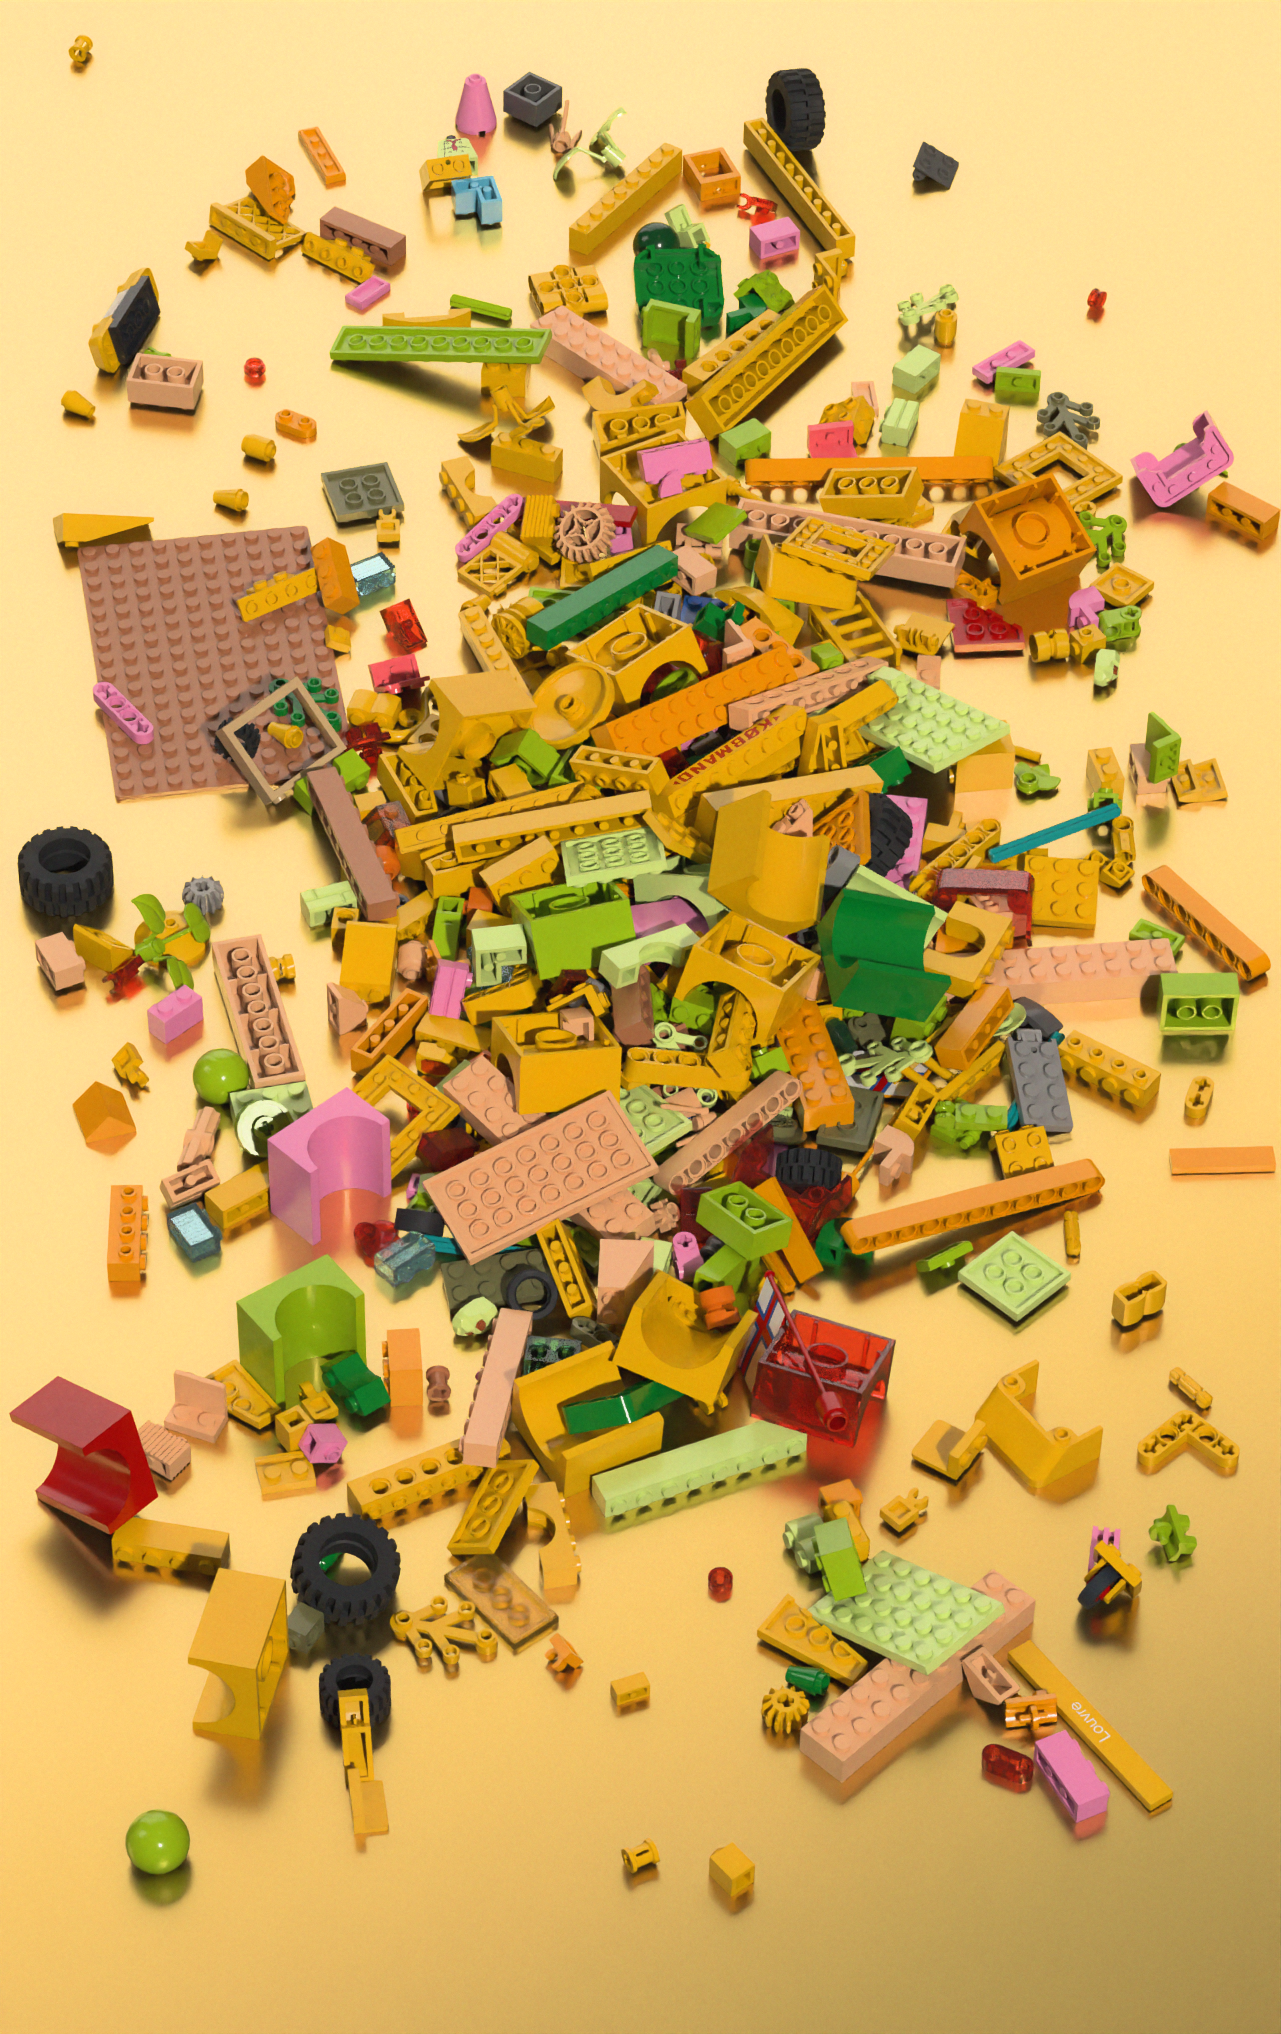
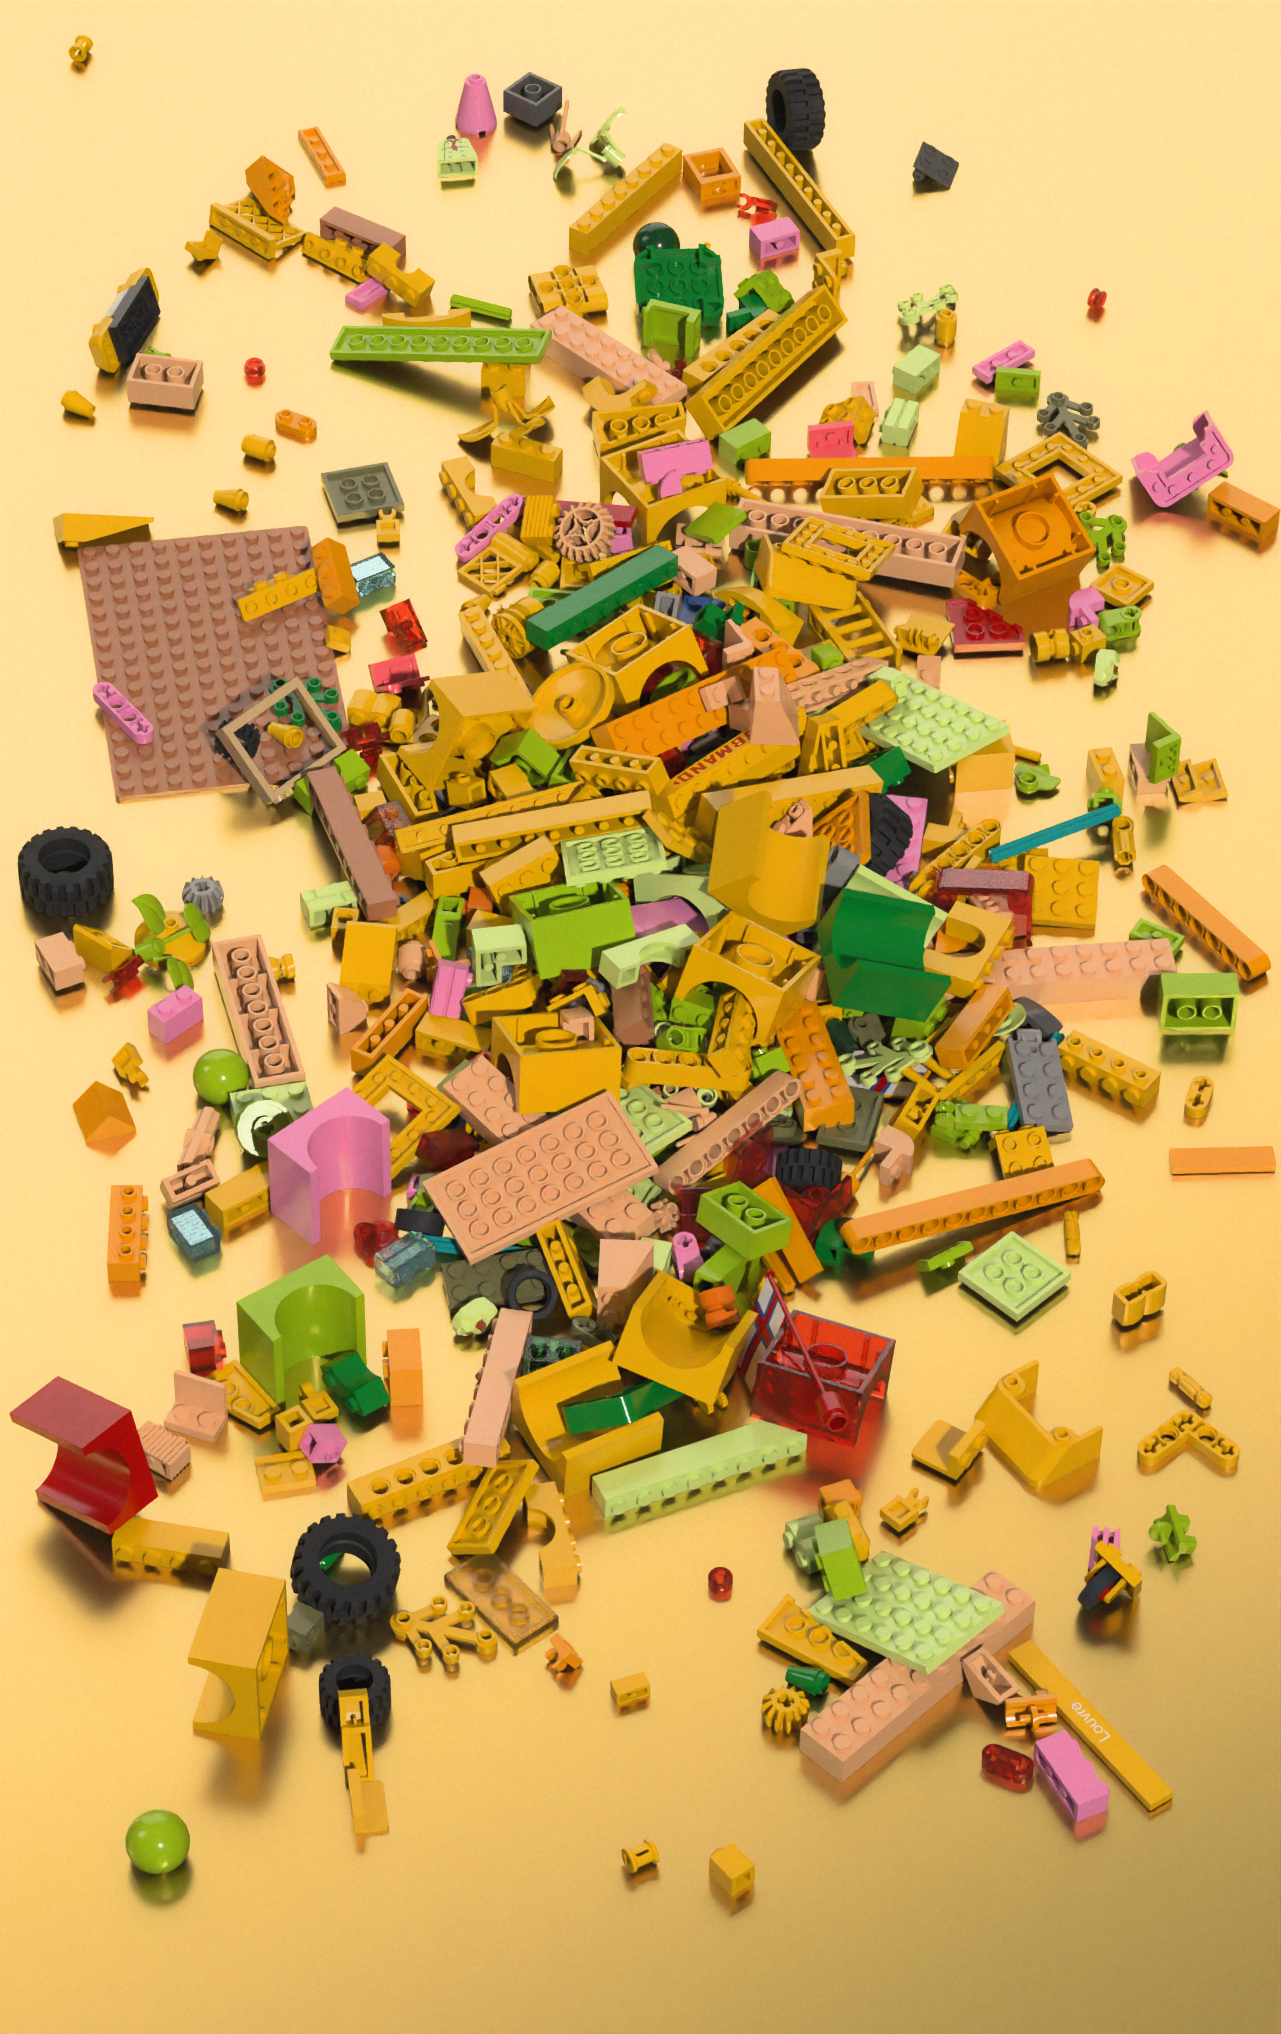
yellow rock [416,1042,458,1077] -> none
yellow window [419,154,472,192] -> none
nougat bush [426,1365,451,1402] -> none
medium azure brick [451,175,503,224] -> none
yellow plant [519,643,569,686] -> none
yellowish green brick [664,204,711,249] -> none
yellow slope [1082,848,1135,888] -> none
none -> clear red brick [182,1320,227,1373]
none -> yellow arch [363,242,436,308]
none -> yellow brick [389,709,416,744]
none -> yellow brick [528,560,561,589]
none -> lime piece [656,1026,708,1054]
none -> light nougat slope [699,675,746,712]
none -> light nougat slope [748,667,800,746]

